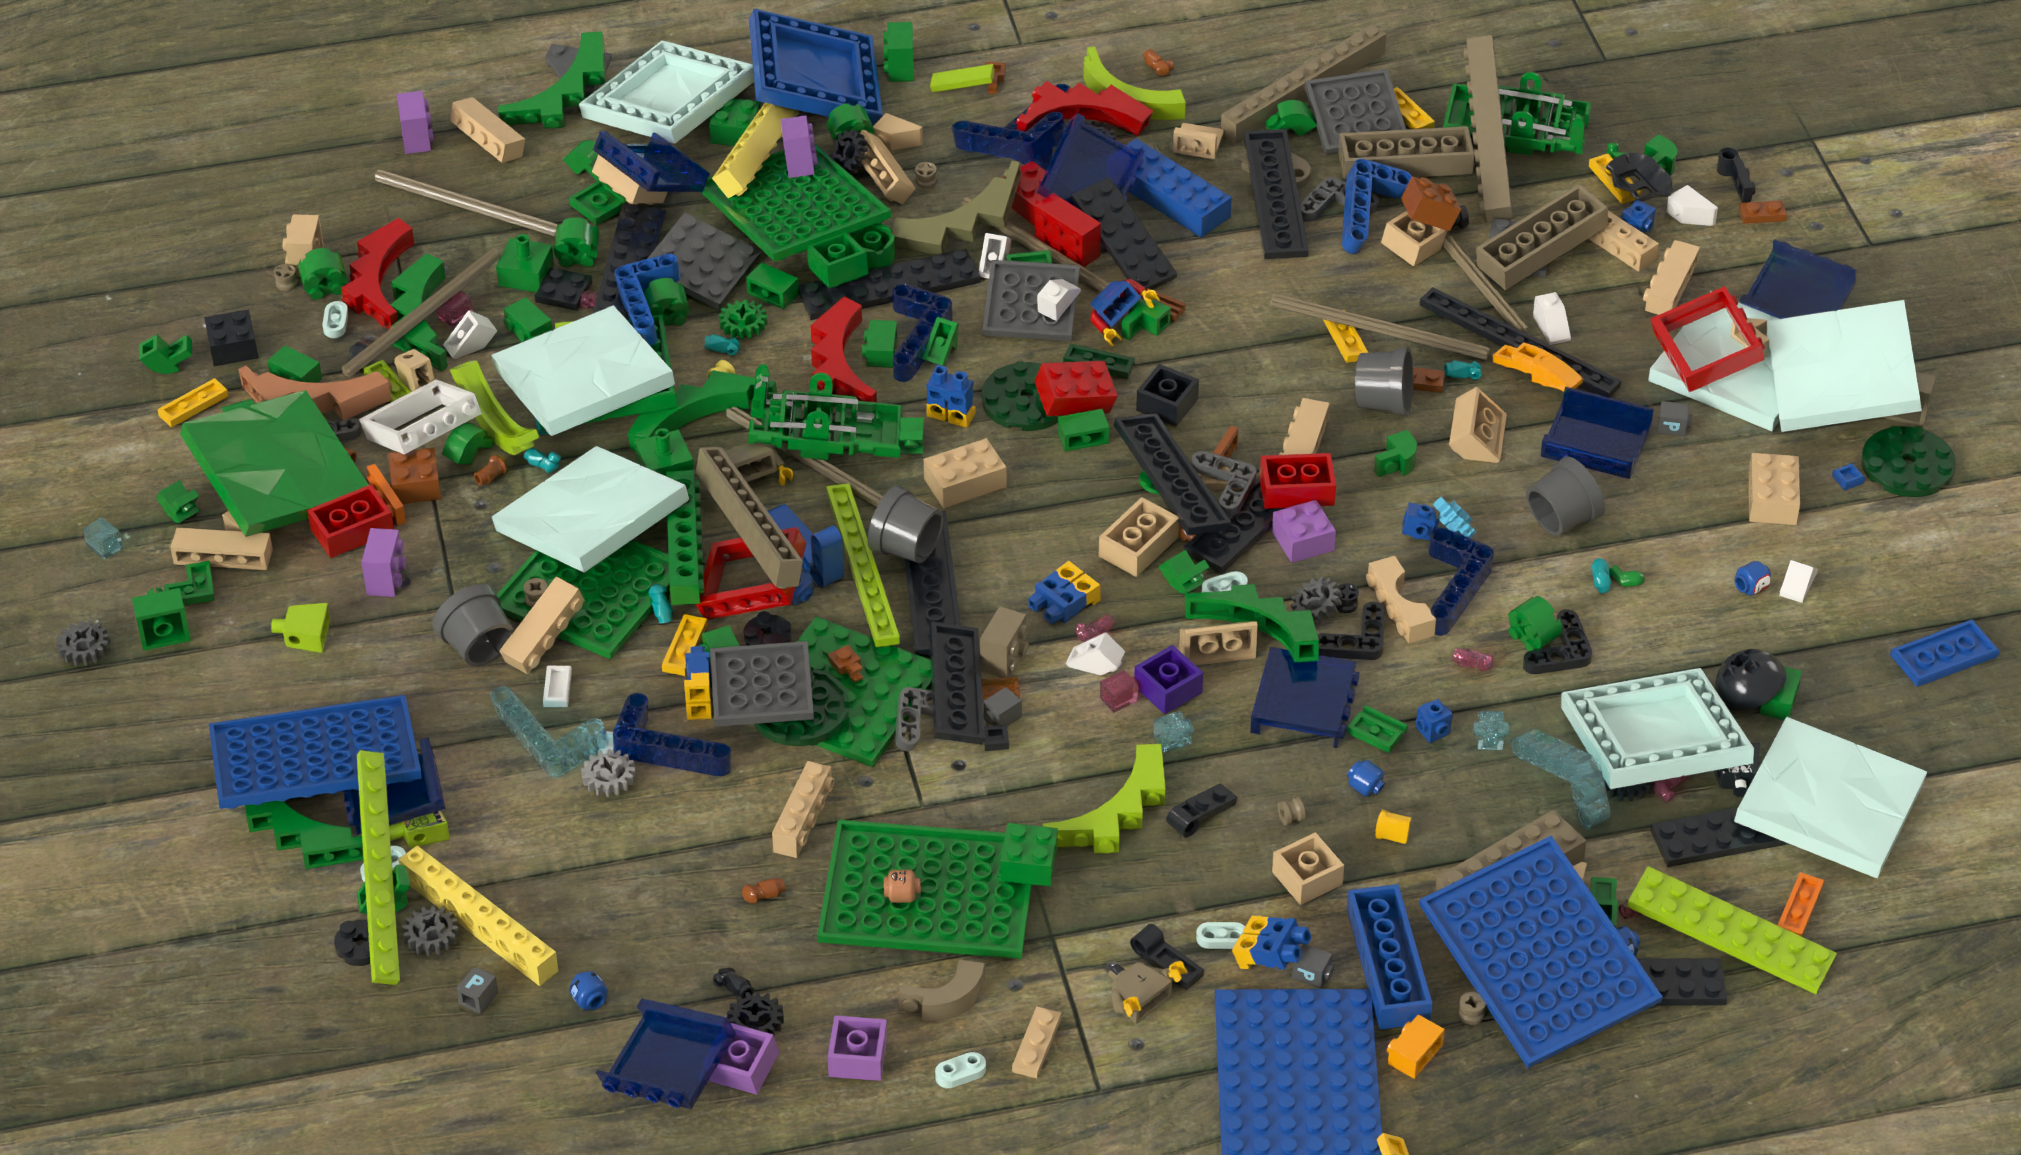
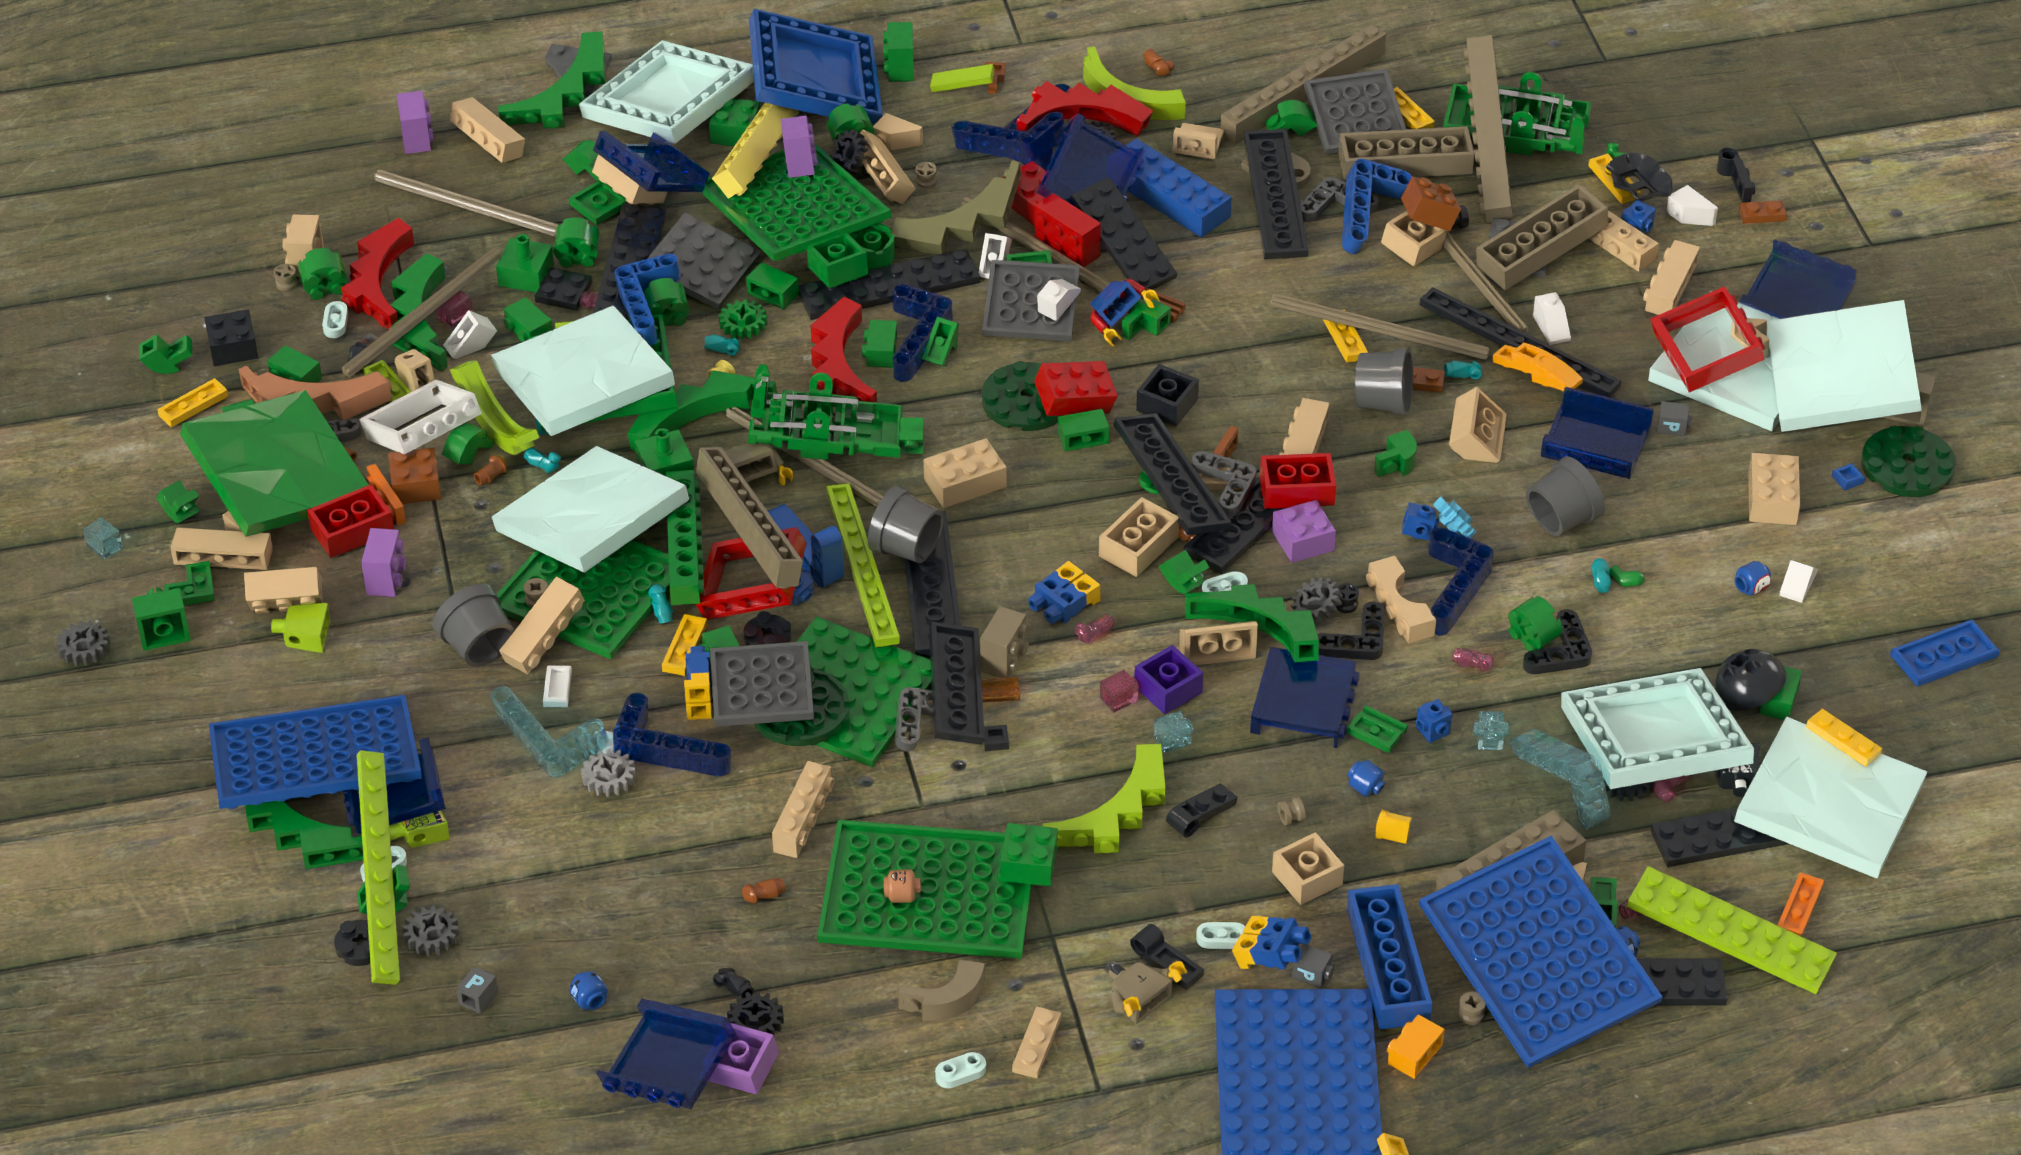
light yellow brick [398,846,559,986] -> none
dark orange plate [827,645,863,683] -> none
medium lavender brick [828,1016,887,1081] -> none
blue hips [926,365,976,428] -> none
dark grey brick [983,687,1022,726] -> none
dark green plate [1063,343,1135,379] -> none
white slope [1066,633,1125,675] -> none
green brick [1644,134,1677,176] -> none
none -> tan brick [244,567,323,614]
none -> yellow plate [1806,709,1882,767]

